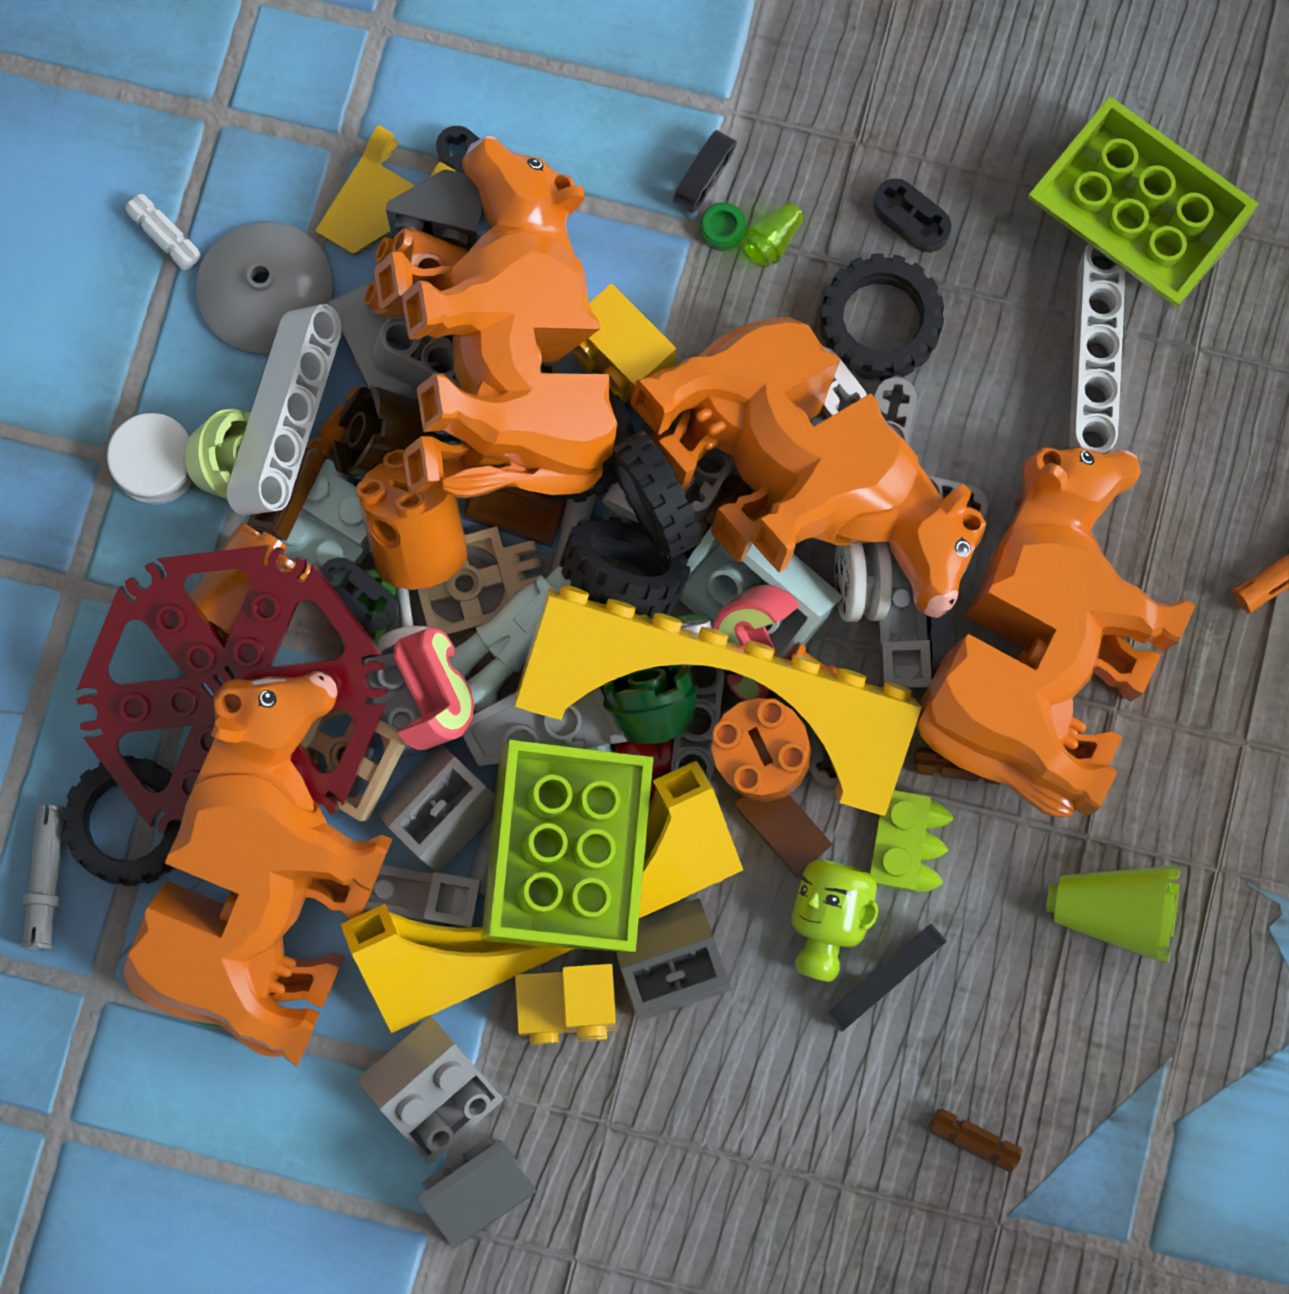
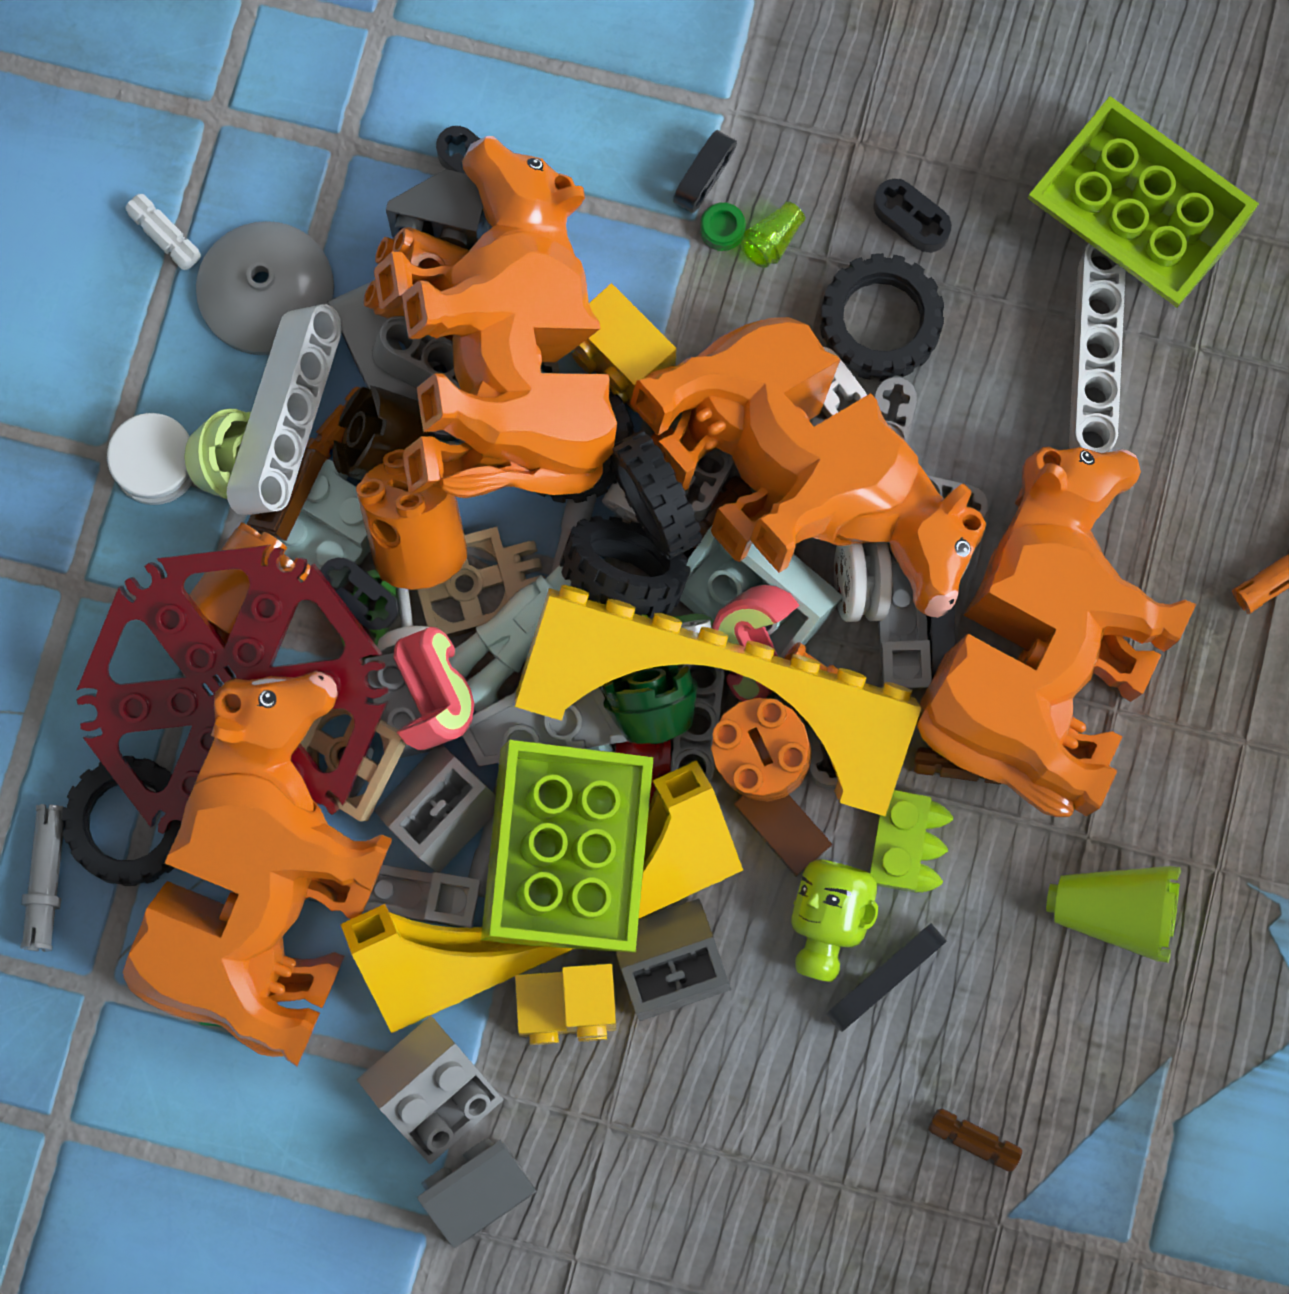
yellow flag [315,125,455,256] -> none
reddish brown tile [463,487,566,548] -> none

